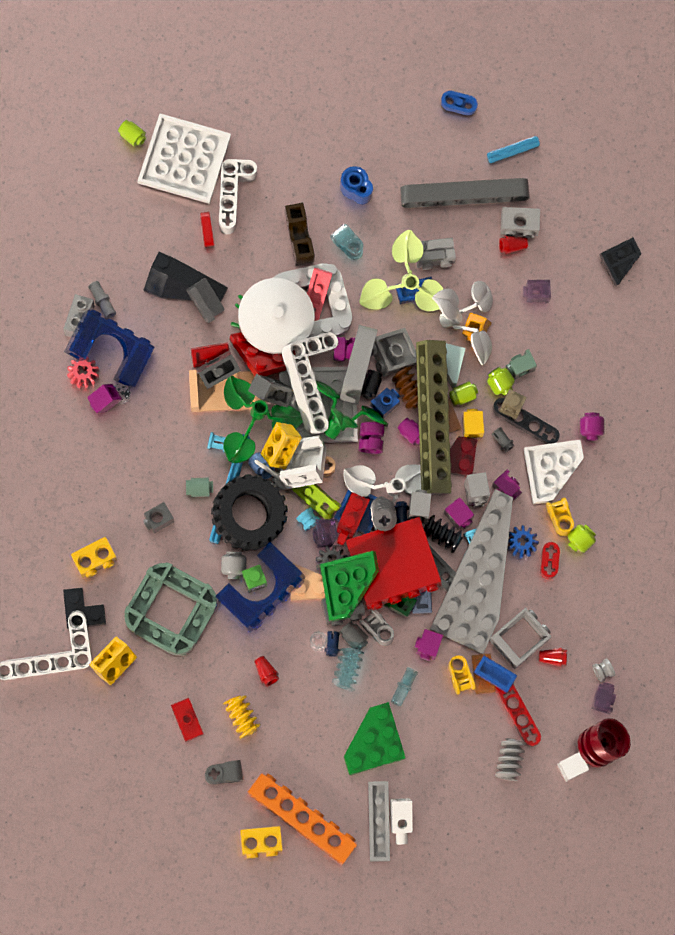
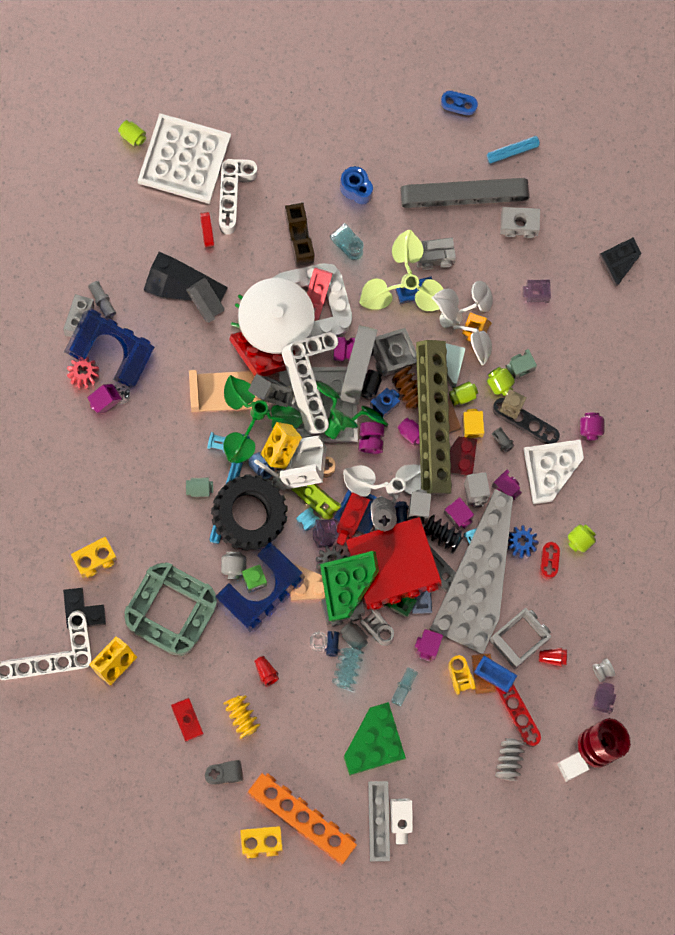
dark grey brick [143,502,174,533] -> none
red plate [190,342,230,368] -> none
dark grey brick [196,351,241,389] -> none
red cone [499,236,528,254] -> none
yellow piece [546,497,574,537] -> none

